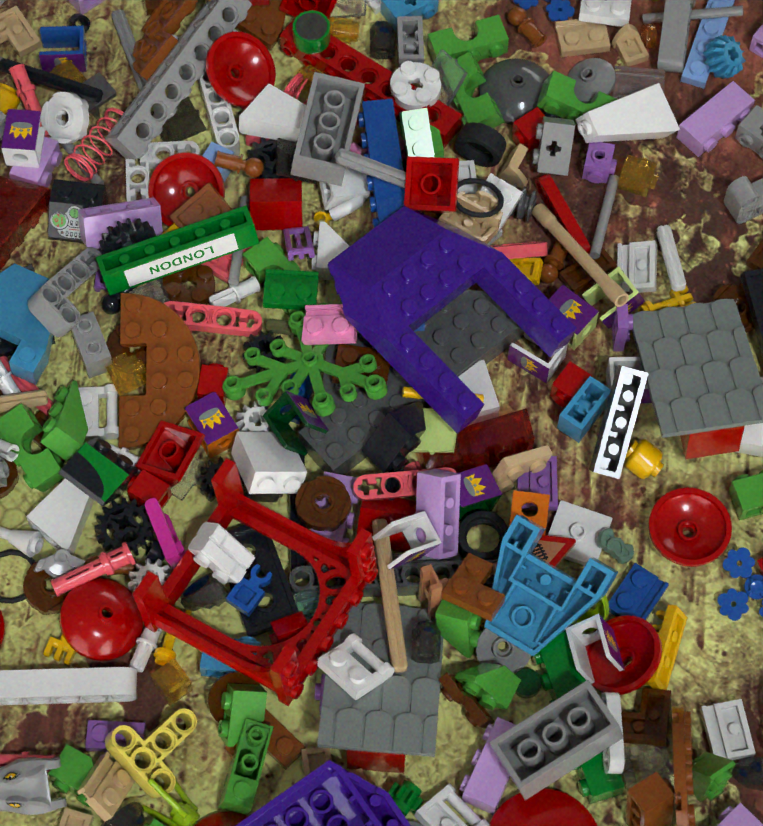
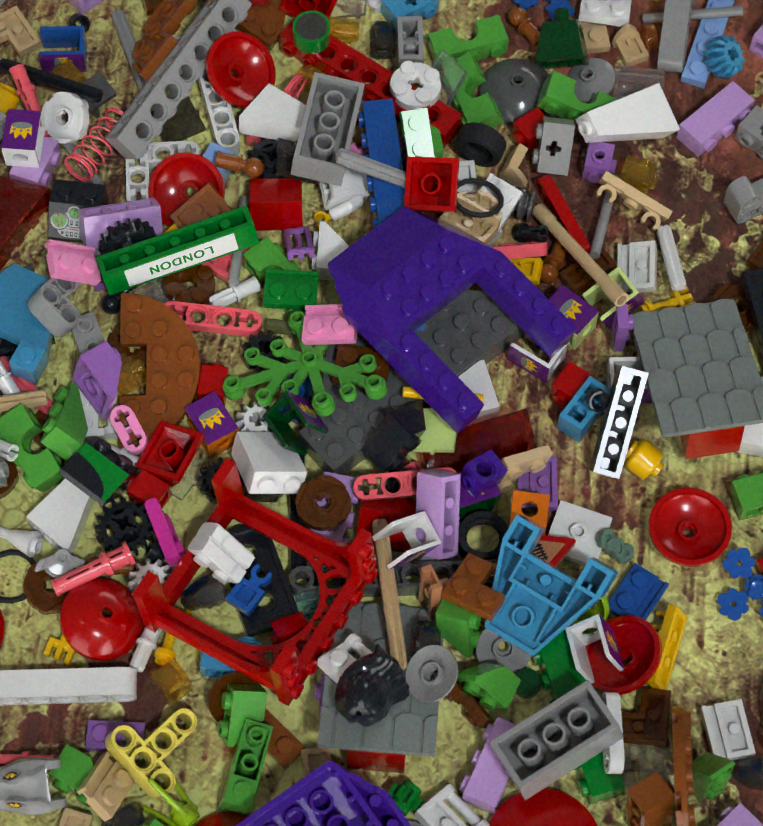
none -> bright pink plate [44,239,101,286]
none -> medium lavender slope [72,341,122,421]
none -> bright pink beam [110,405,149,455]
none -> black piece [335,644,409,727]
none -> light grey dish [405,645,458,702]
none -> dark purple brick [460,449,508,497]
none -> black pin [514,223,549,243]
none -> dark green torso [536,8,589,69]
none -> black hinge [586,388,610,412]
none -> tan plate [596,171,673,231]

